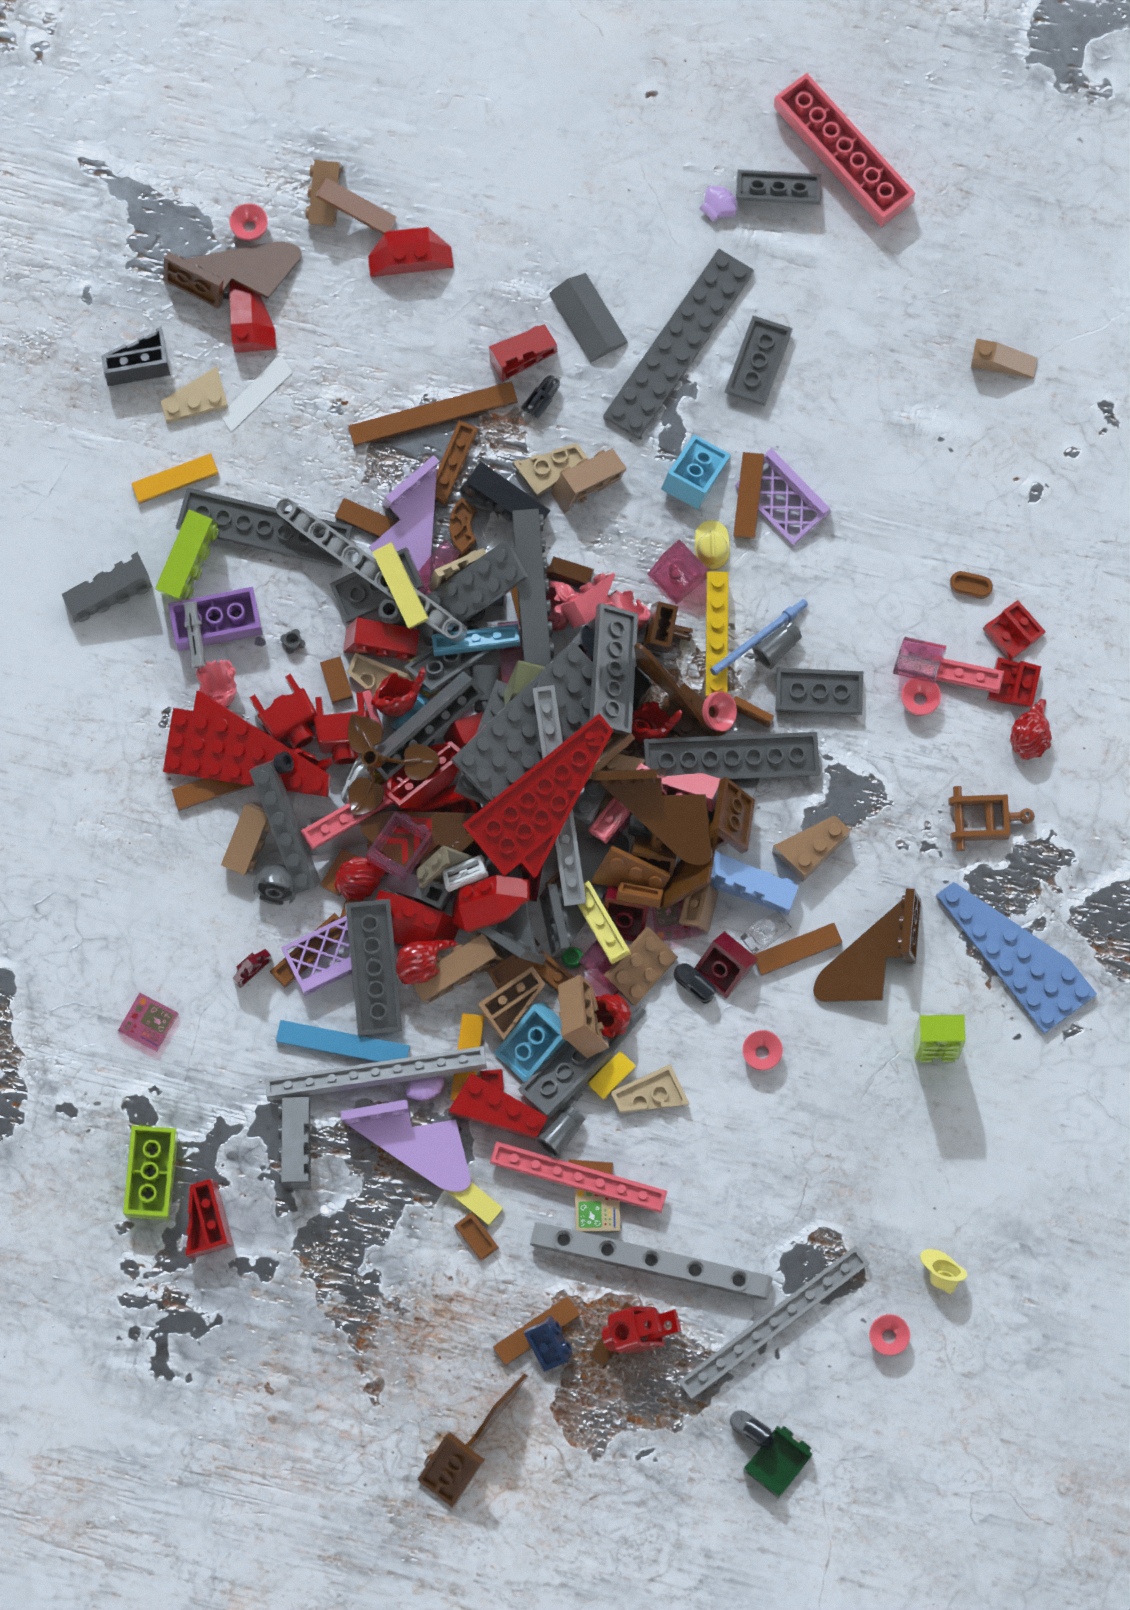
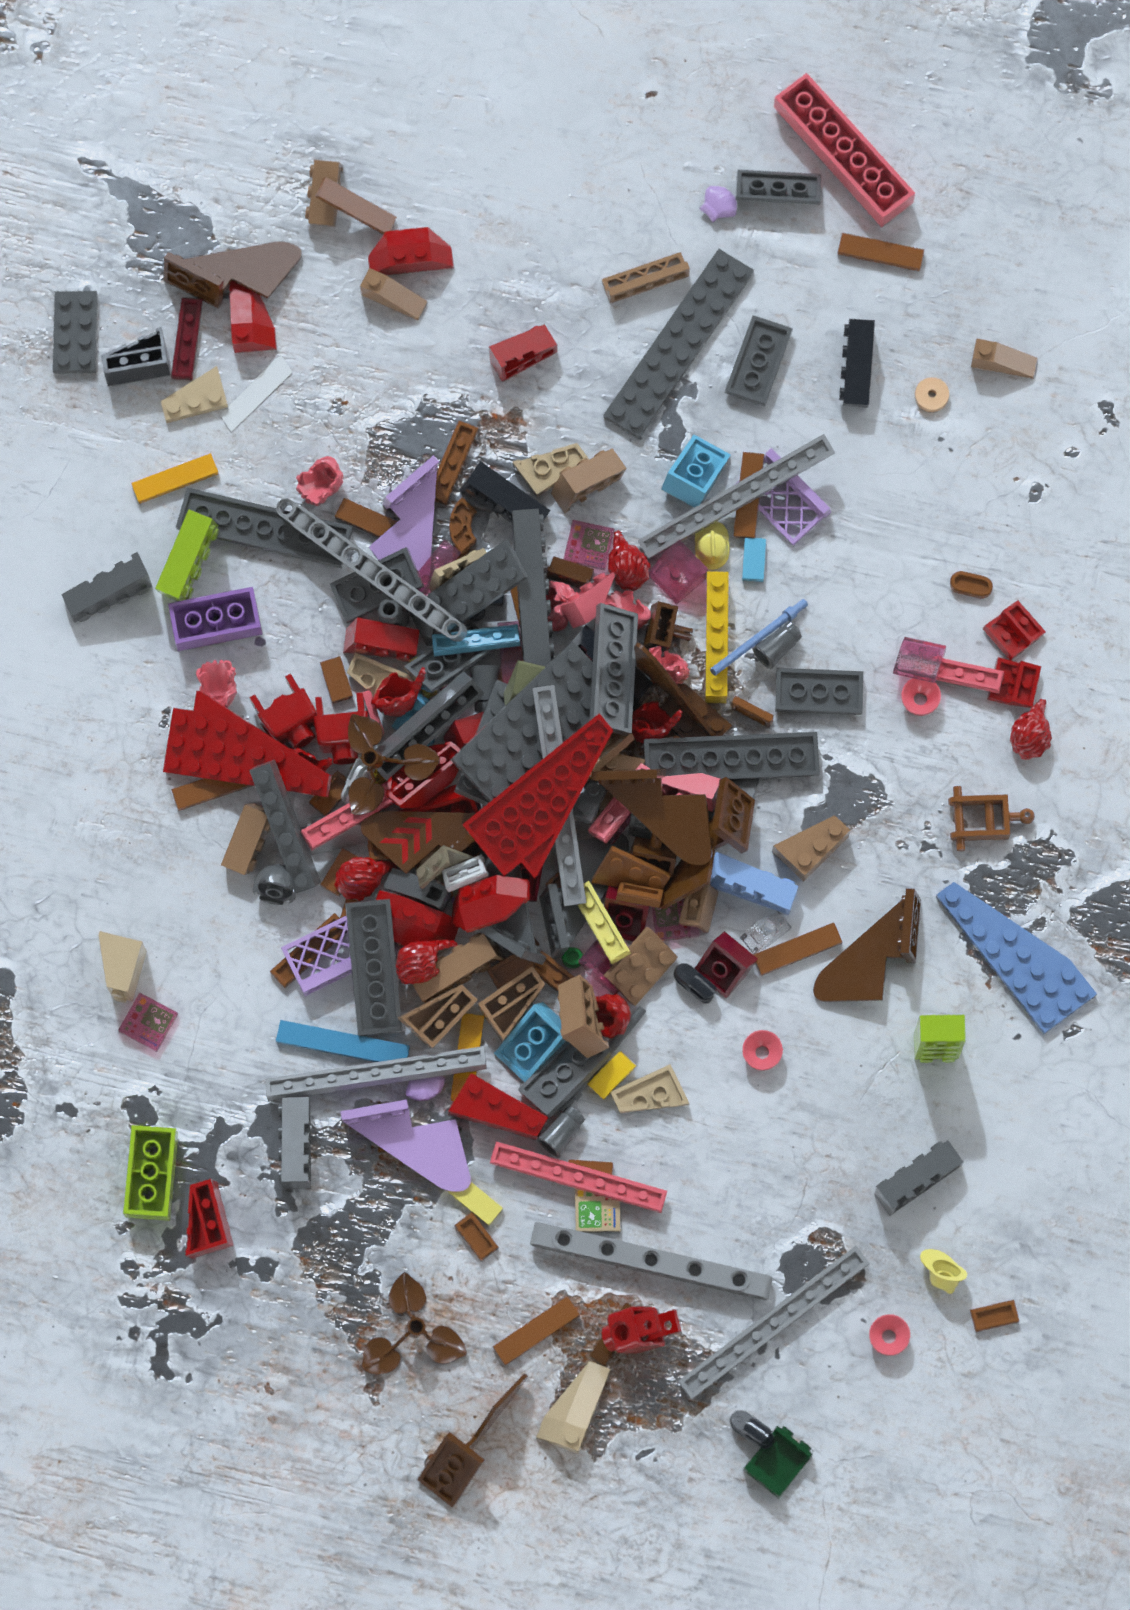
light grey pin [183,601,206,668] -> none
coral piece [229,203,268,241] -> none
dark red plate [233,949,272,988] -> none
black tile [273,751,294,774] -> none
dark grey plate [280,629,305,654] -> none
dark orange tile [348,381,518,447] -> none
clear pink window [366,811,433,882] -> none
light yellow tile [372,542,429,629] -> none
red tile [480,1069,504,1092] -> none
black arm [521,375,560,419] -> none
dark blue bracket [524,1315,572,1372] -> none
dark grey slope [549,273,628,362] -> none
coral piece [702,692,737,731] -> none
none -> dark grey plate [53,291,98,374]
none -> tan slope [98,931,147,1003]
none -> dark red tile [171,297,203,381]
none -> coral hair [296,456,344,506]
none -> dark orange tile [309,770,347,816]
none -> medium nougat slope [360,268,427,320]
none -> reddish brown plant [362,1272,467,1375]
none -> medium nougat wedge [398,985,478,1048]
none -> tan wedge [536,1361,611,1454]
none -> clear pink tile [563,520,615,571]
none -> medium nougat fence [602,252,690,304]
none -> red hair [608,530,651,591]
none -> light grey plate [637,434,835,560]
none -> coral hair [649,646,690,685]
none -> medium azure tile [742,537,766,582]
none -> dark orange tile [837,233,924,272]
none -> black wedge [839,319,875,408]
none -> dark grey wedge [874,1140,964,1216]
none -> light nougat piece [915,377,949,412]
none -> dark orange tile [970,1300,1020,1333]

